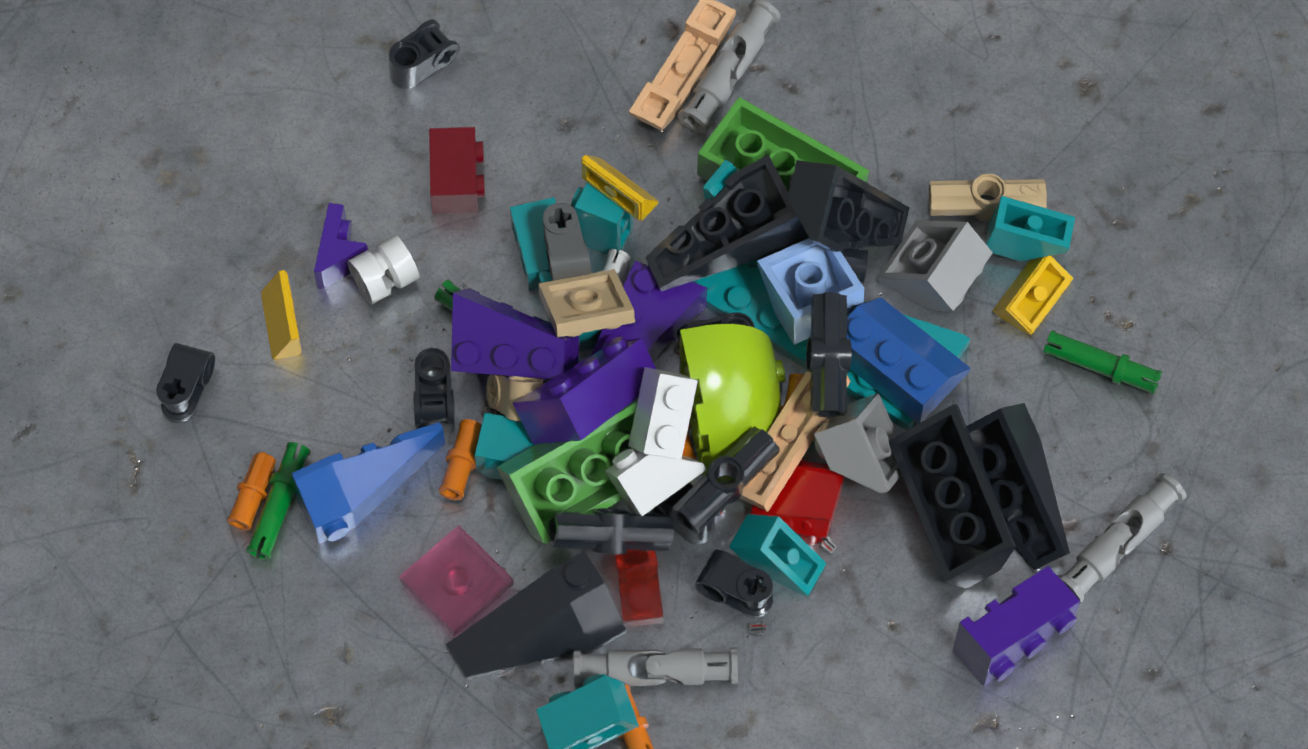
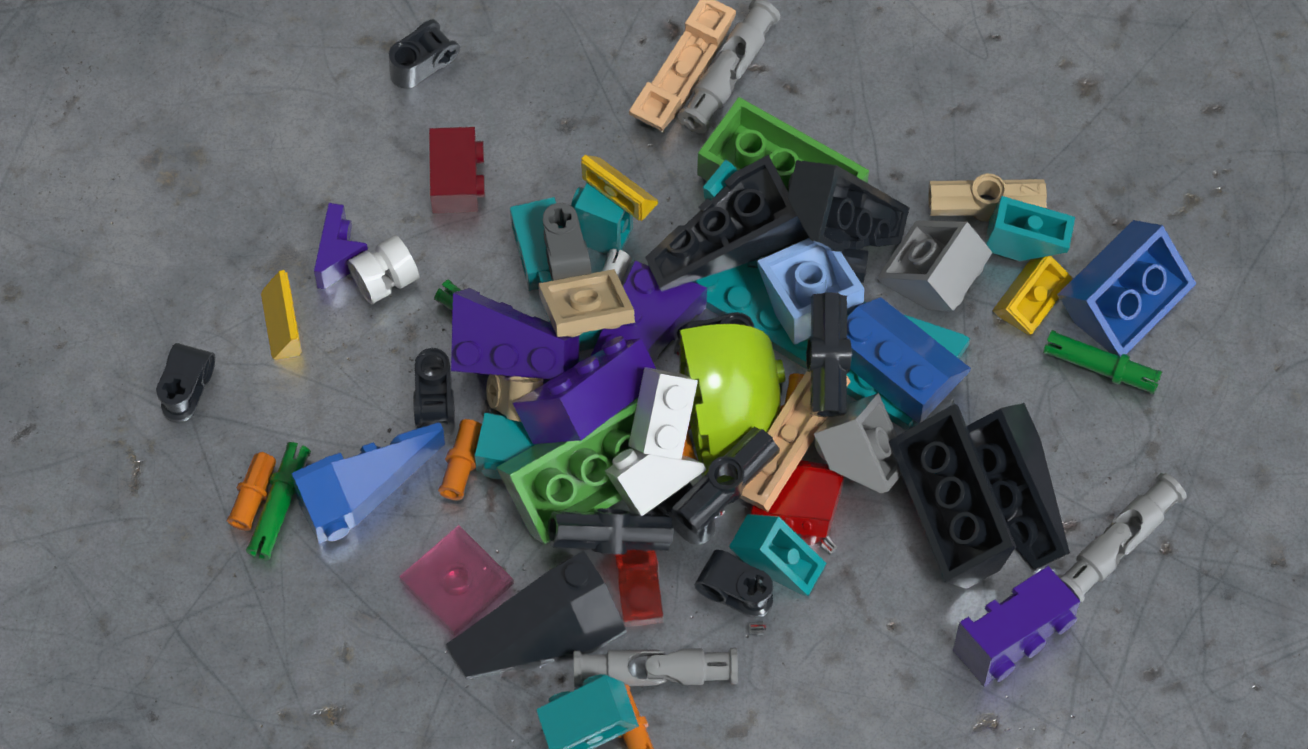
none -> blue slope [1057,220,1197,357]

